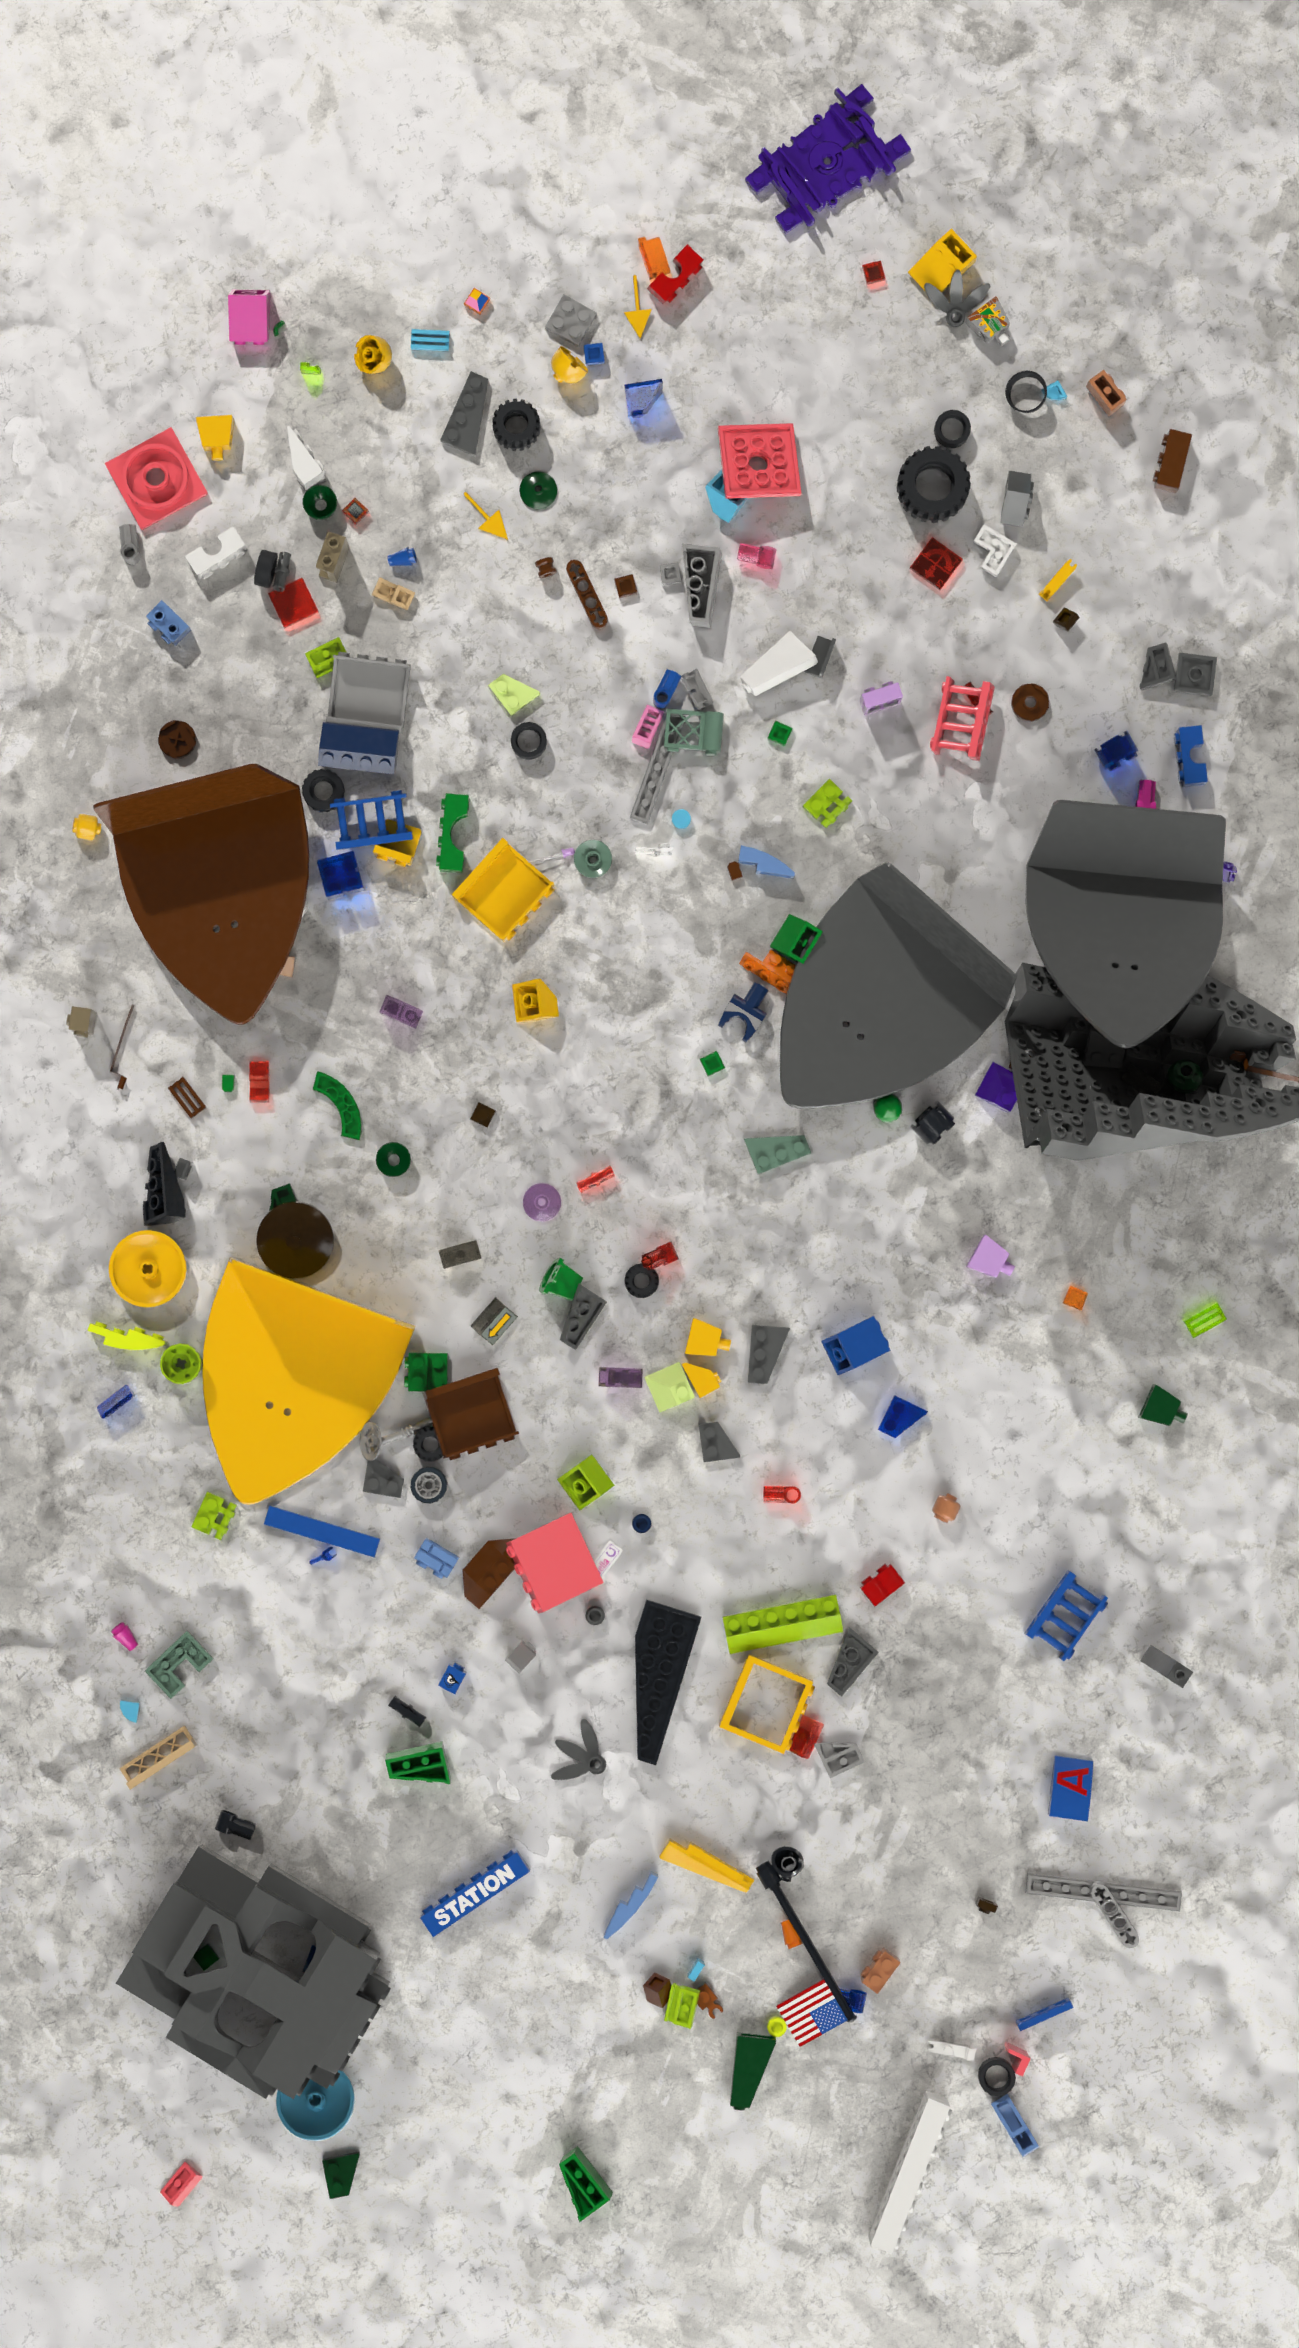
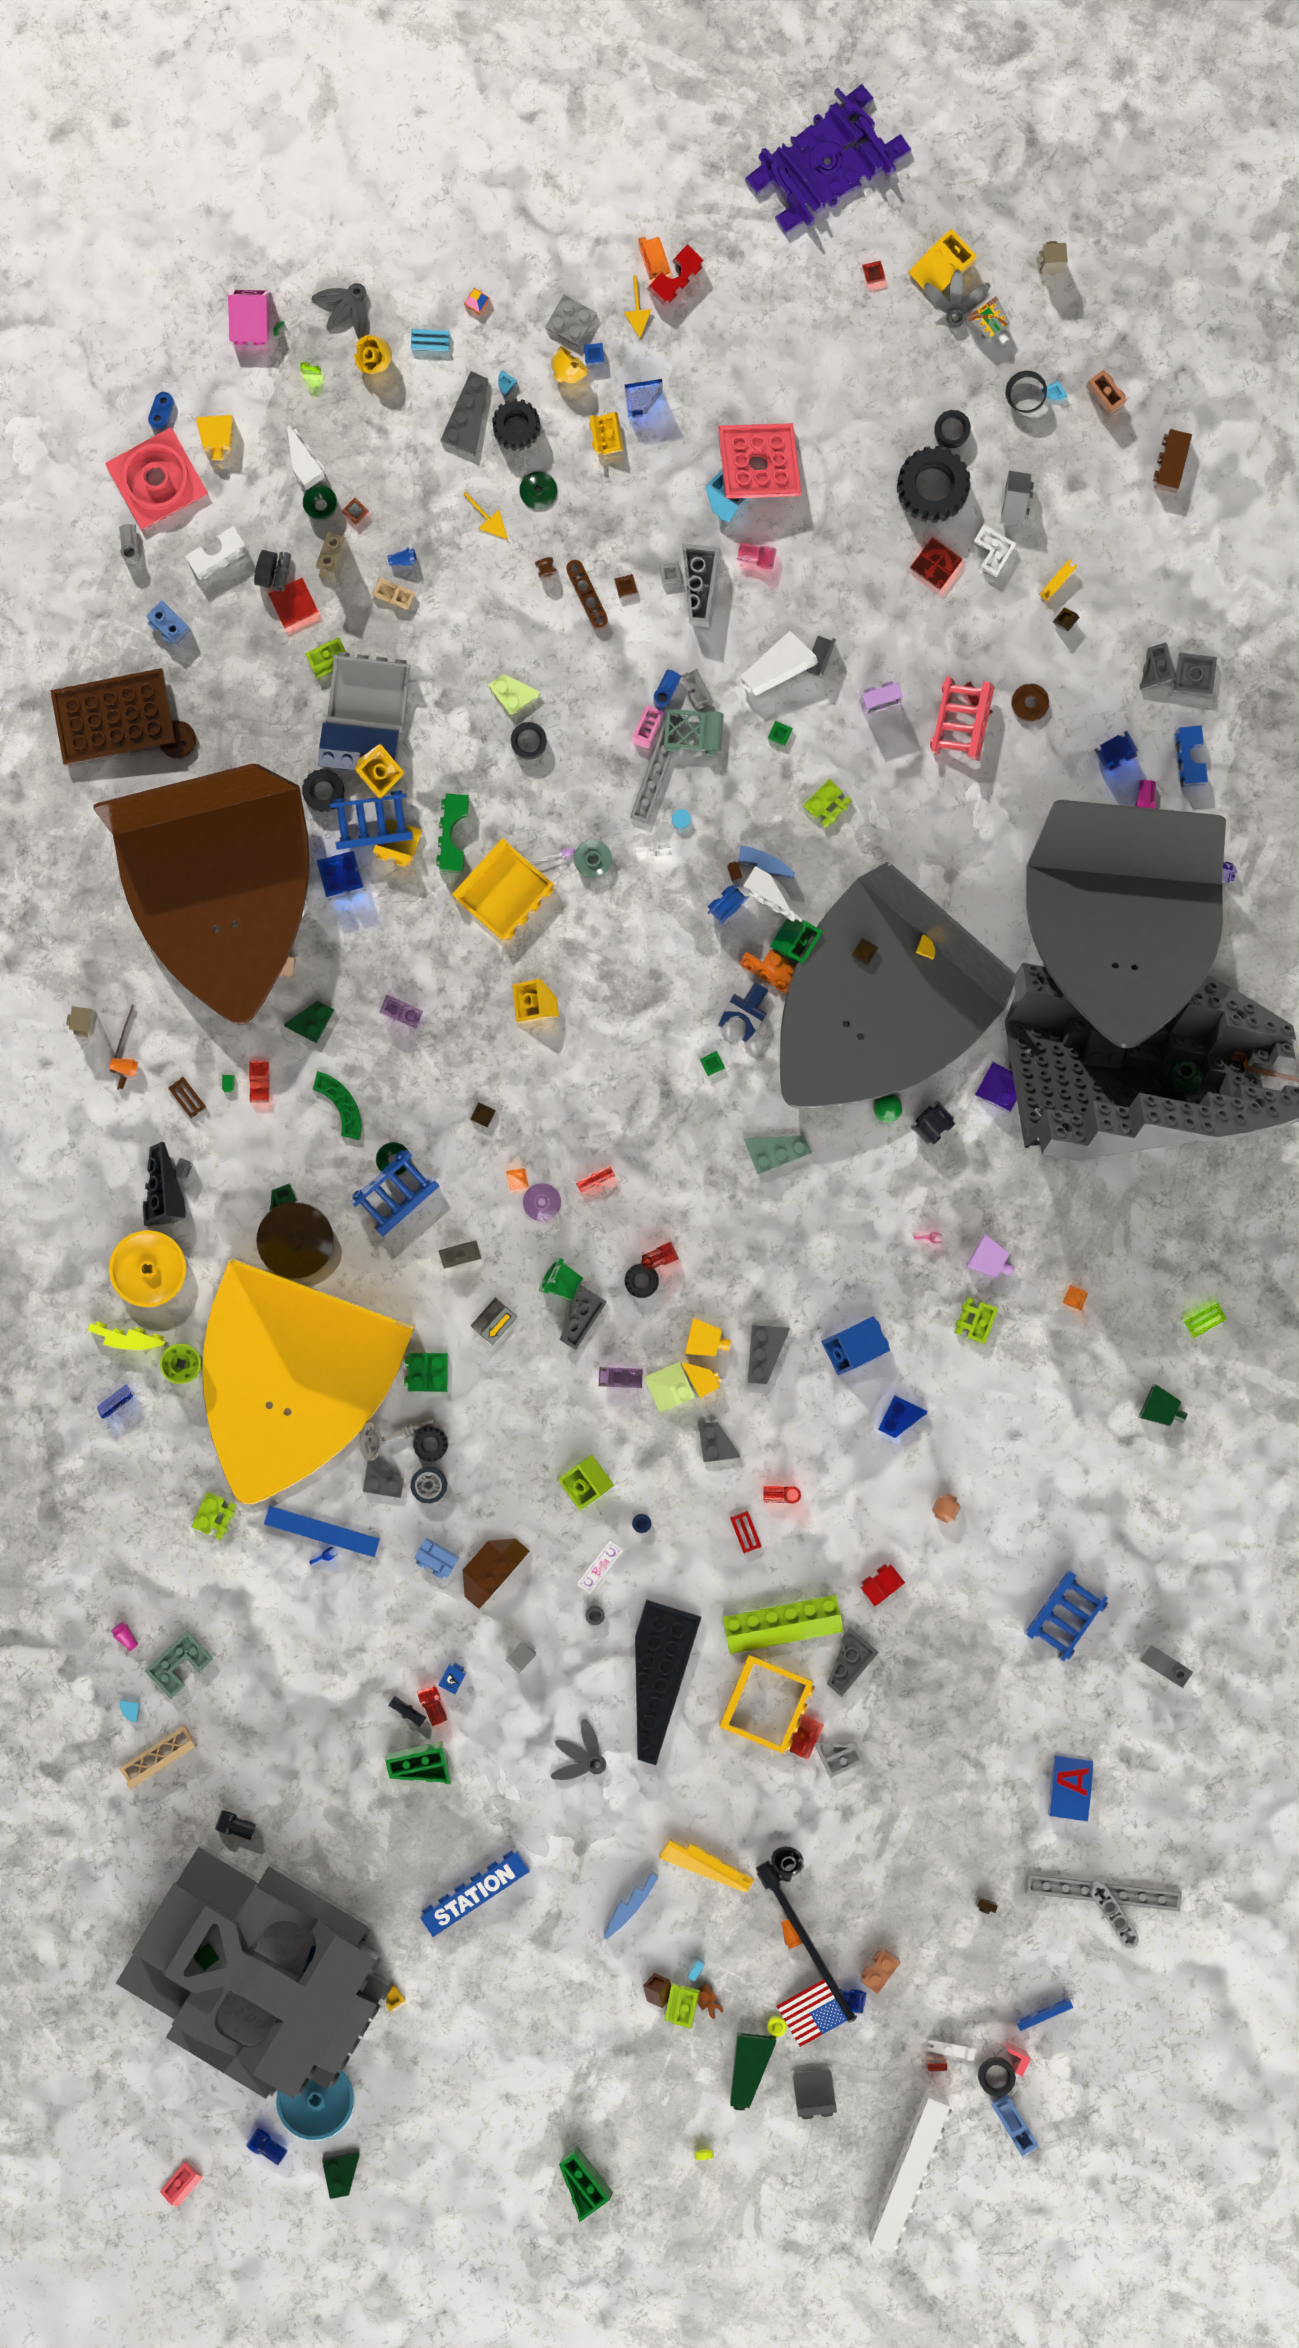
yellow head [72,814,101,840] -> none
reddish brown panel [422,1368,519,1461] -> none
coral panel [506,1513,604,1613] -> none
none -> reddish brown plate [50,668,176,766]
none -> orange cone [109,1058,138,1077]
none -> blue plate [148,392,174,430]
none -> clear blue piece [246,2128,288,2165]
none -> dark green wing [284,1001,335,1044]
none -> dark grey plant [311,283,366,340]
none -> blue fence [350,1149,440,1237]
none -> yellow slope [355,744,405,799]
none -> yellow tile [386,1984,406,2012]
none -> clear red piece [417,1684,448,1726]
none -> medium azure tile [498,370,517,397]
none -> clear orange slope [506,1168,529,1190]
none -> yellow bracket [589,412,624,456]
none -> neon yellow tile [694,2149,714,2160]
none -> blue wheel [707,884,750,926]
none -> red tile [730,1511,762,1554]
none -> white slope [743,866,802,922]
none -> dark grey bracket [793,2069,837,2119]
none -> dark brown plate [852,938,879,965]
none -> clear pink hand [914,1232,942,1244]
none -> yellow tile [915,934,935,960]
none -> clear red tile [926,2060,947,2071]
none -> lime plate [954,1297,998,1344]
none -> dark tan brick [1036,241,1068,274]

